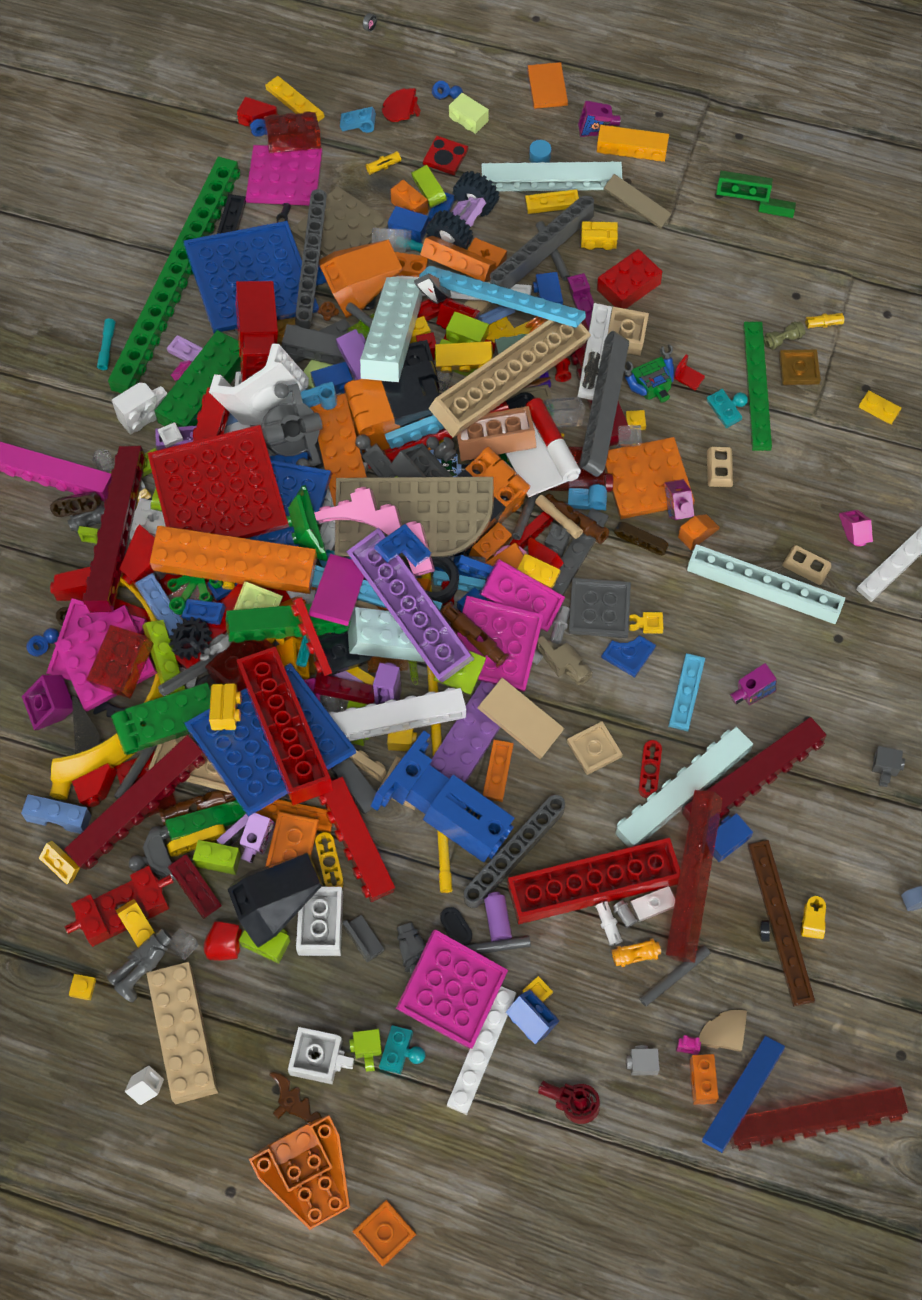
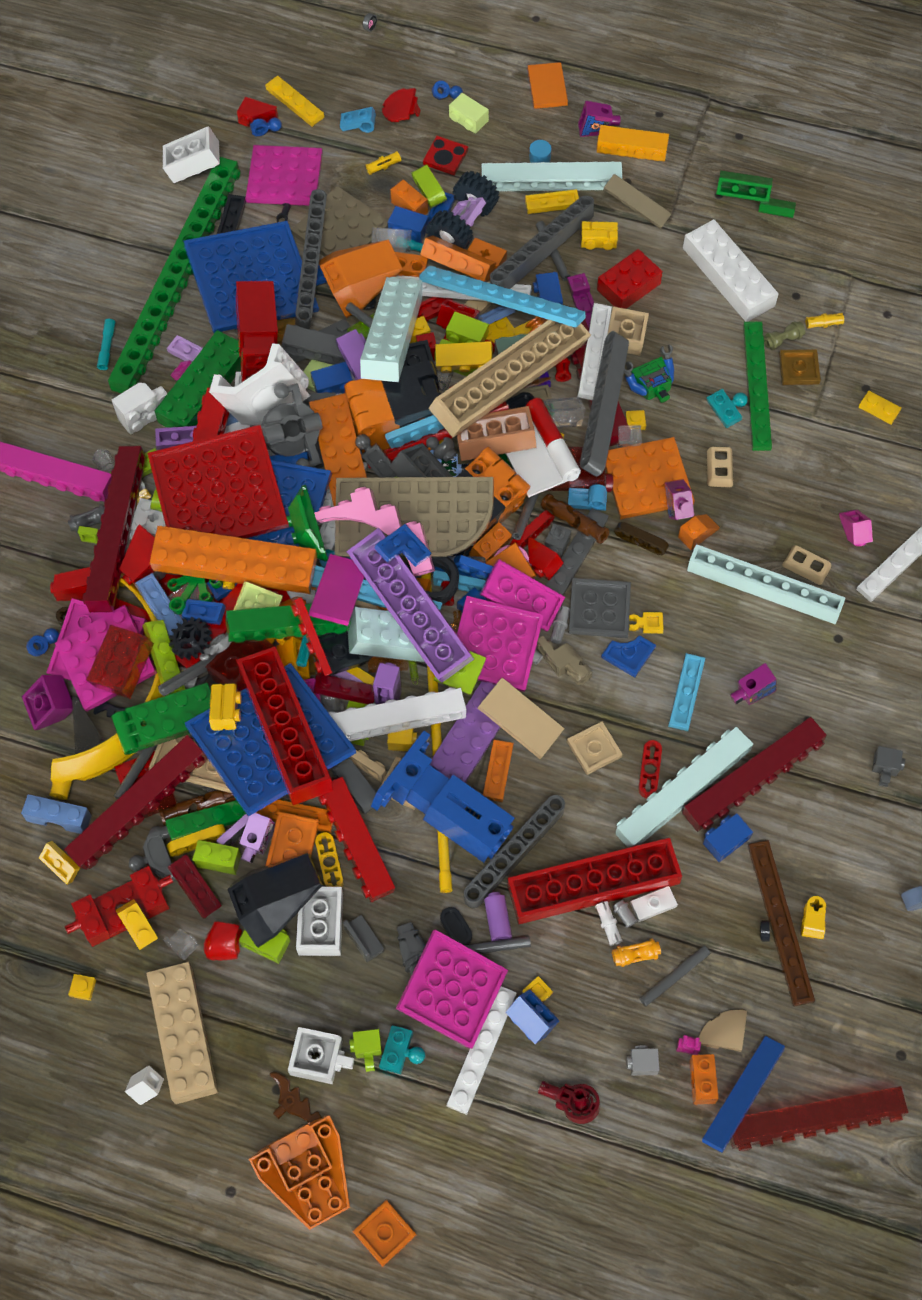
dark brown beam [50,492,101,517] -> none
red slope [72,763,117,808] -> none
dark grey piece [107,928,172,1003] -> none
white tile [158,422,183,448] -> none
clear red brick [264,111,321,153] -> none
dark azure plate [301,382,337,410] -> none
dark orange plate [317,302,339,321] -> none
slope [414,273,451,304] -> none
reddish brown piece [441,602,510,668] -> none
yellow plate [517,553,561,588] -> none
tan piece [535,495,583,539] -> none
clear smoke pin [582,352,600,389] -> none
clear red brick [666,790,723,963] -> none
red bracket [674,354,705,391] -> none
none -> white brick [163,126,220,183]
none -> white brick [683,220,779,322]

